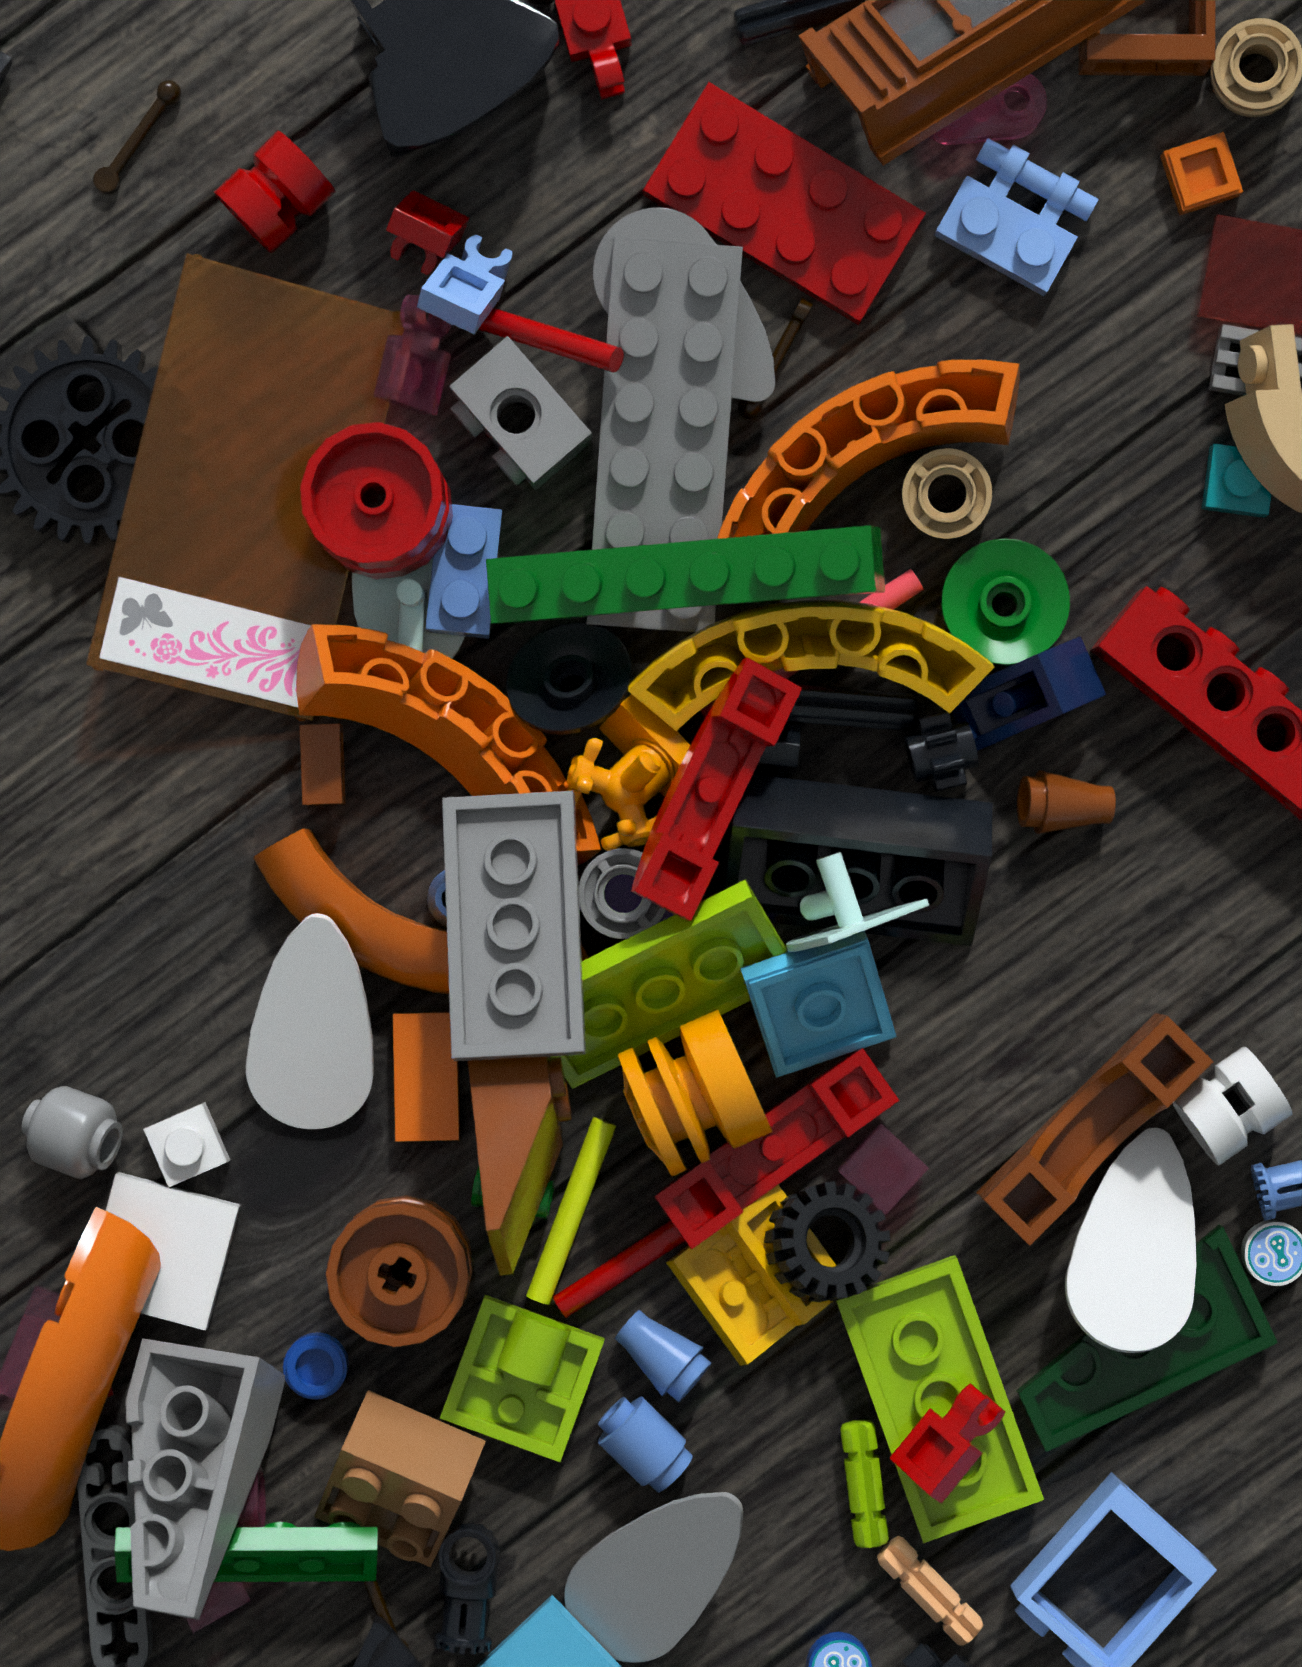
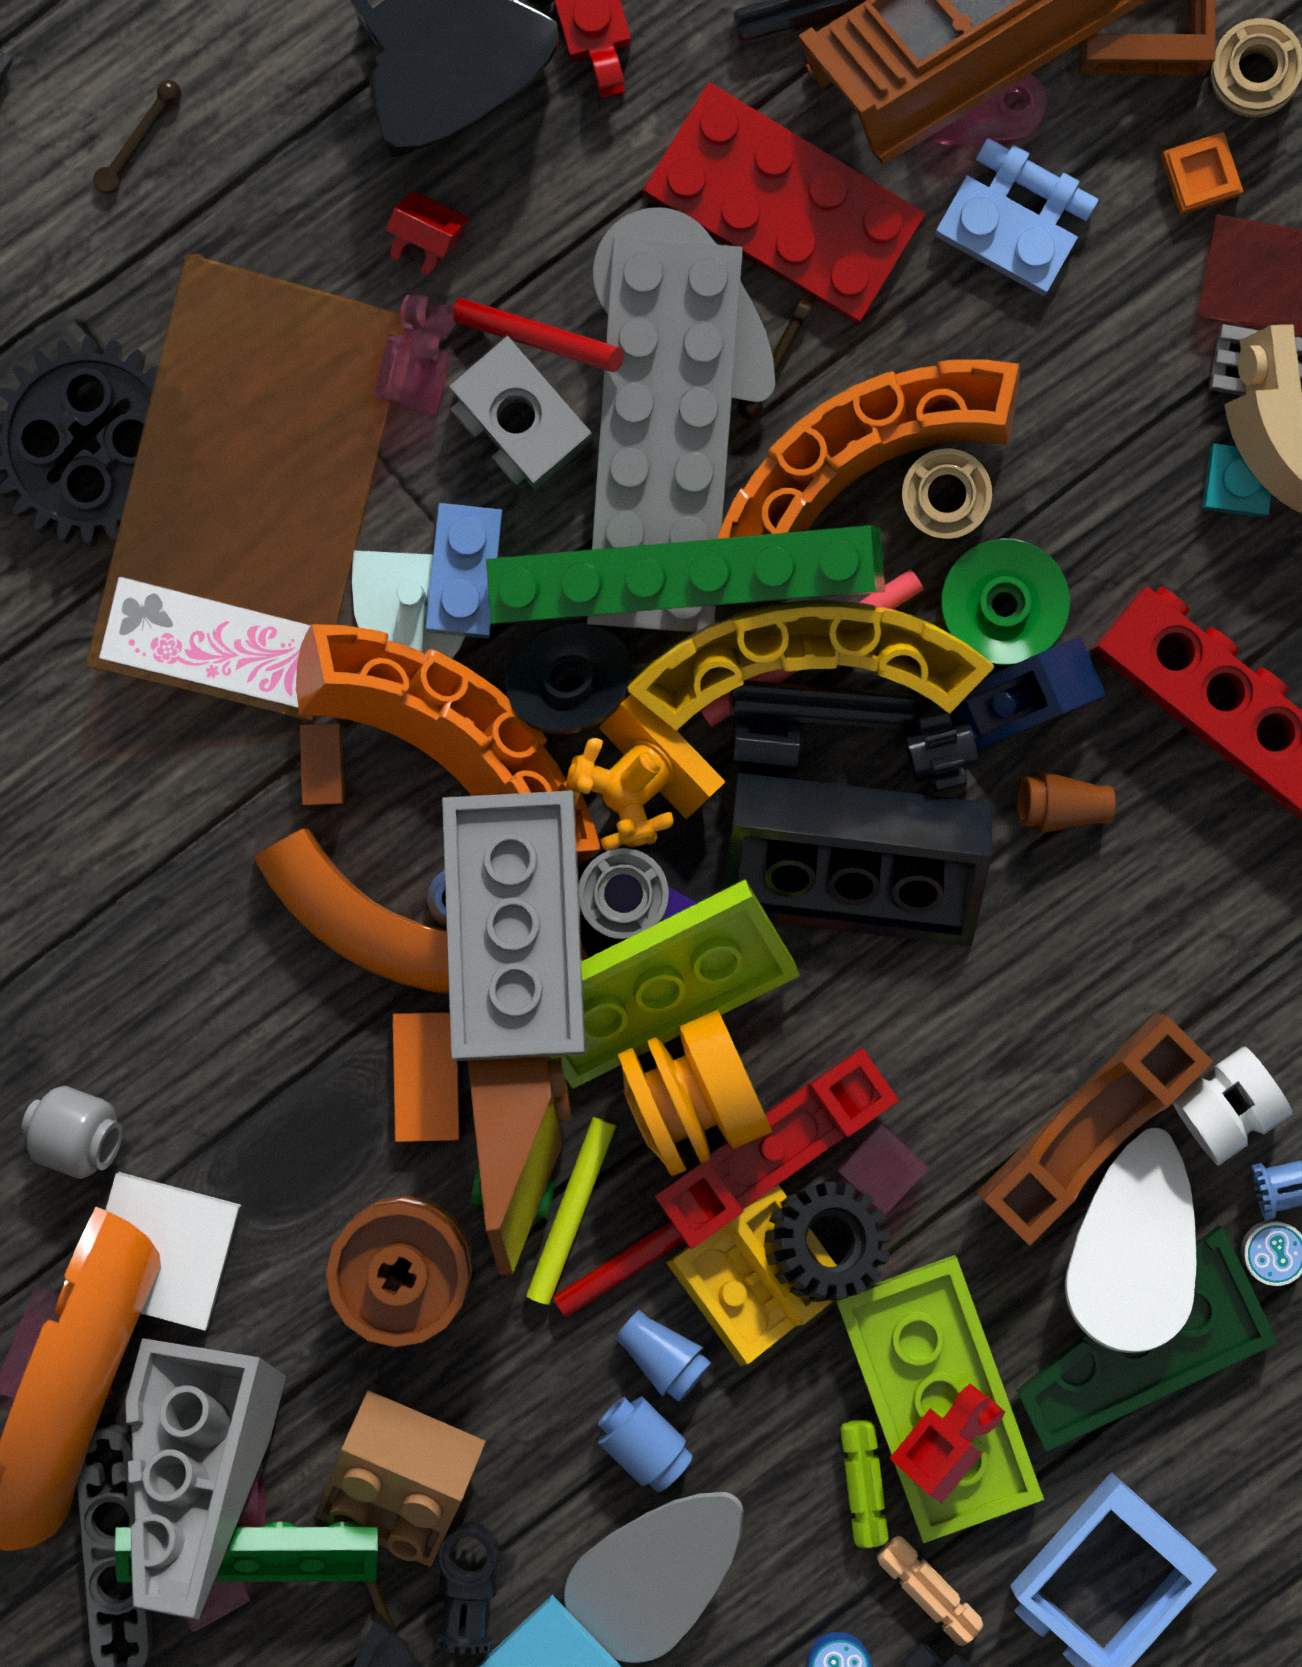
white plate [144,1102,230,1187] -> none
red wheel [214,130,336,253] -> none
white shield [246,913,374,1129] -> none
blue tile [283,1332,349,1400] -> none
red wheel [300,422,453,579] -> none
light blue plate [417,234,512,334] -> none
lime plate [440,1295,605,1462] -> none
red slope [631,658,802,921] -> none
medium azure tile [740,931,897,1078] -> none
light aqua shield [786,852,929,952] -> none

